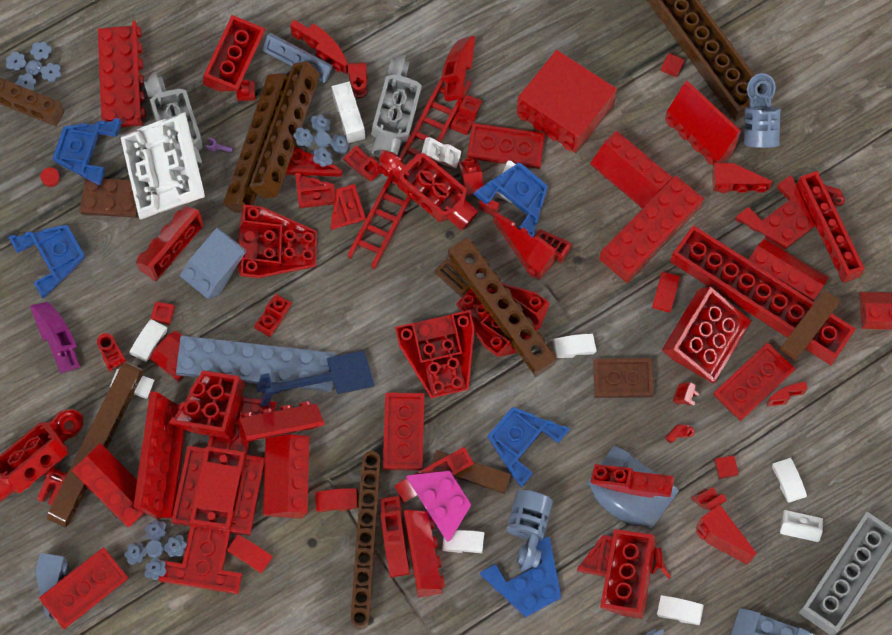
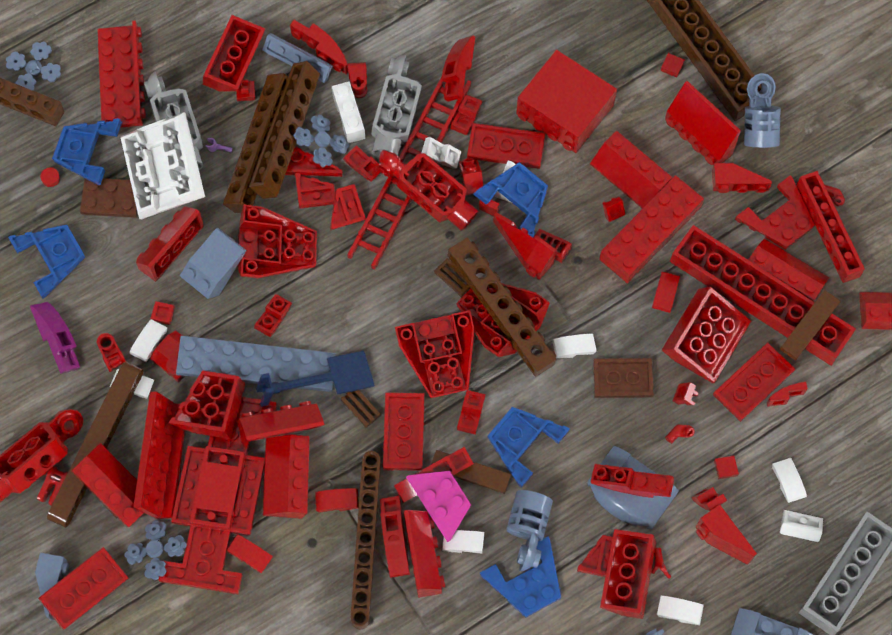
none -> reddish brown tile [340,390,381,428]
none -> red slope [457,390,486,435]
none -> red tile [602,197,626,222]

